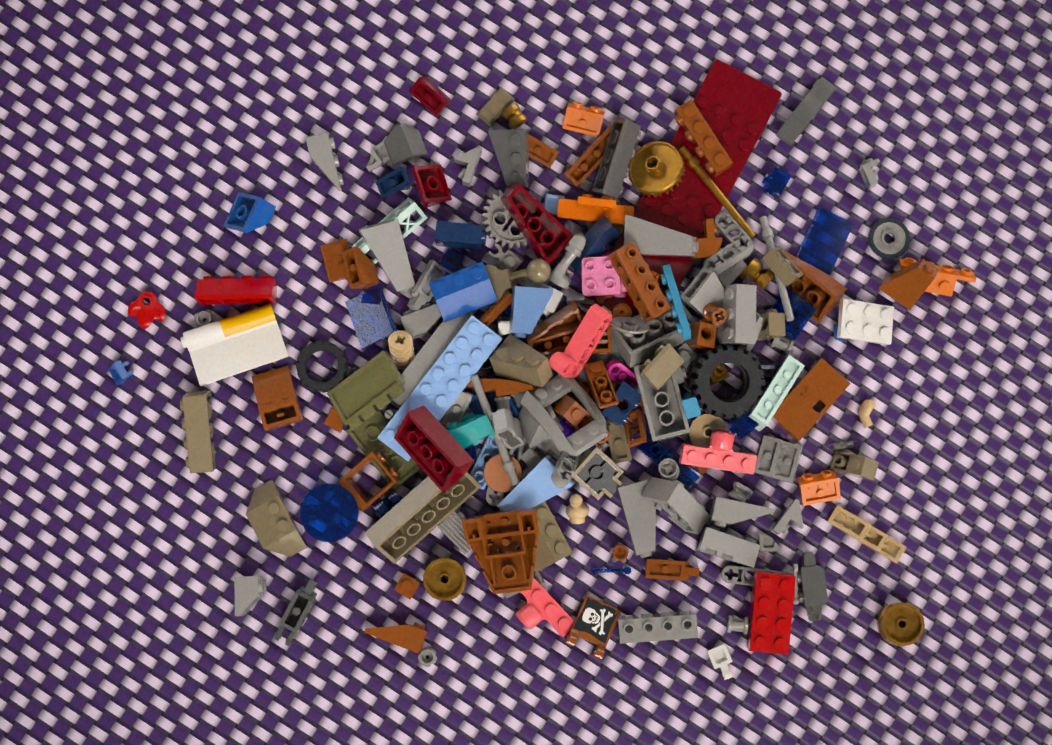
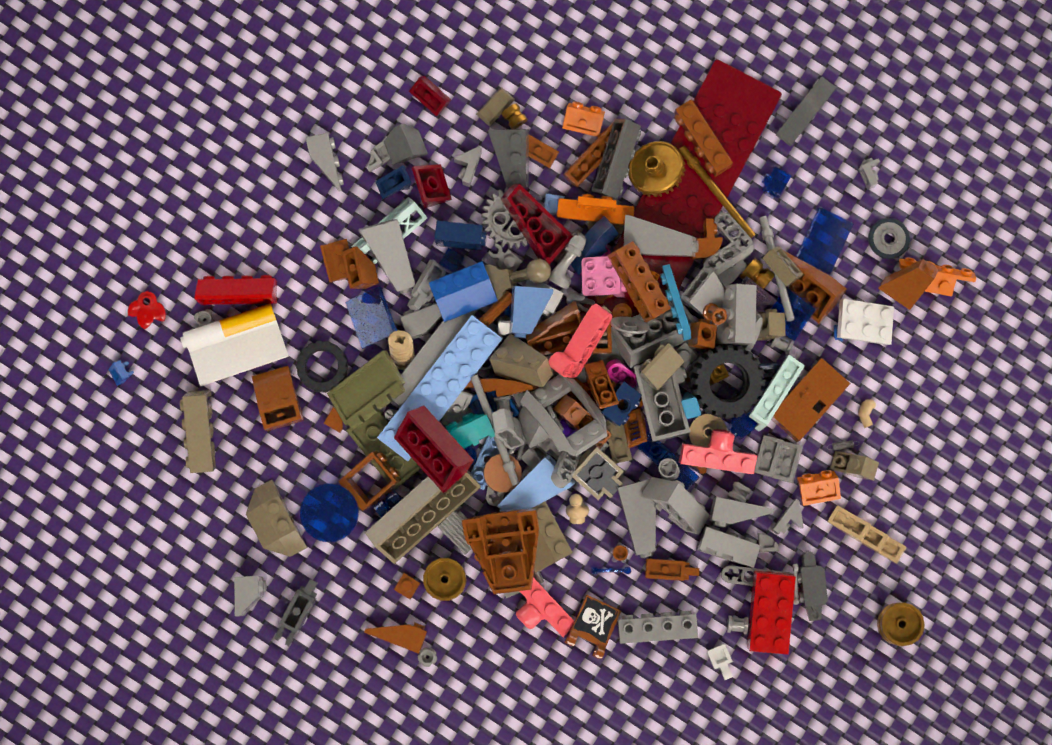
blue slope [223,192,276,233] -> none

